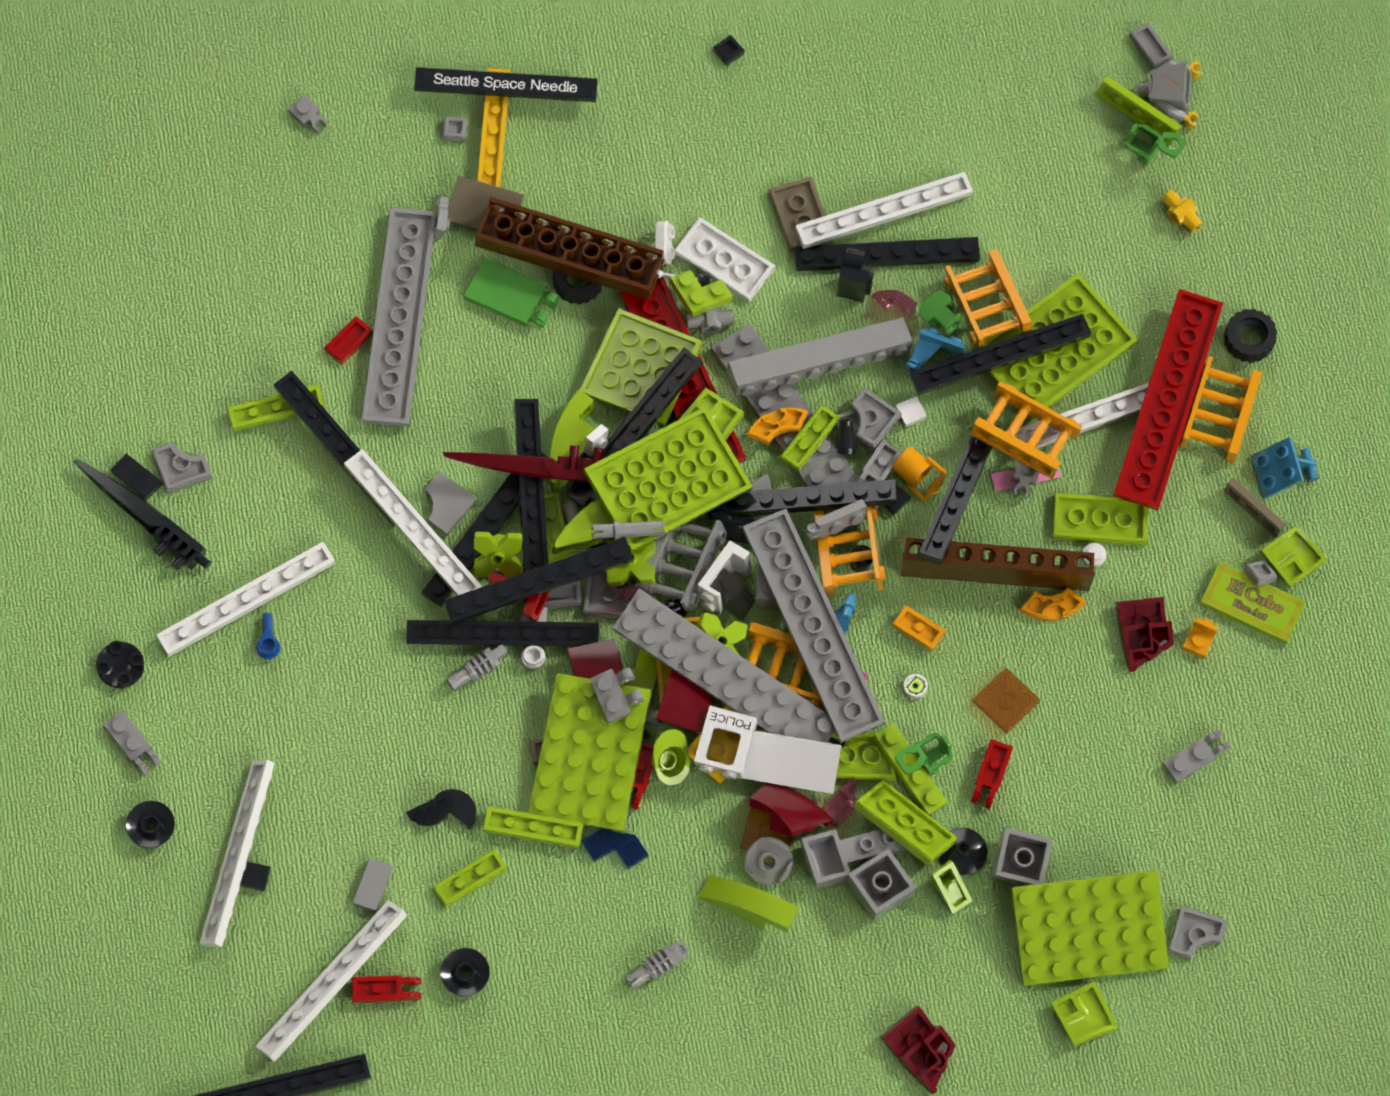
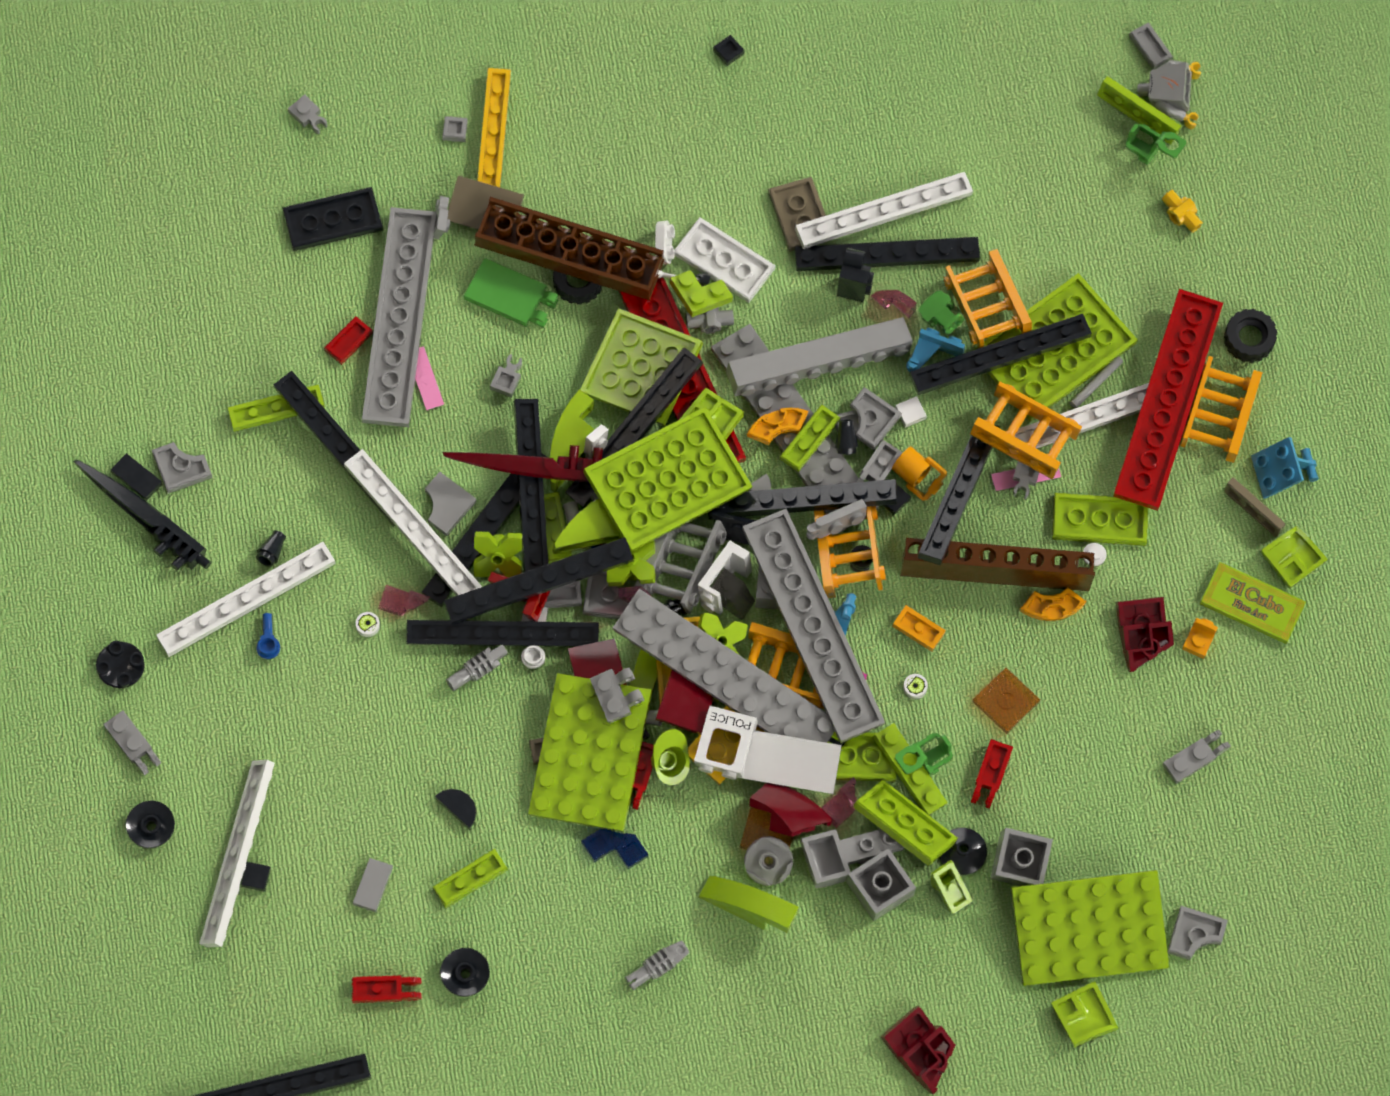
white plate [255,900,407,1062] -> none
black tile [406,791,453,827] -> none
black tile [414,67,598,102] -> none
lime plate [483,806,584,849] -> none
light grey pin [591,520,665,540] -> none
light grey tile [1244,560,1278,587] -> none
none -> black cone [256,530,286,567]
none -> black tile [282,187,383,251]
none -> tile [356,612,380,637]
none -> clear pink slope [378,585,429,616]
none -> bright pink piece [415,346,444,410]
none -> light grey plate [490,354,522,398]
none -> light grey bar [1070,356,1123,409]

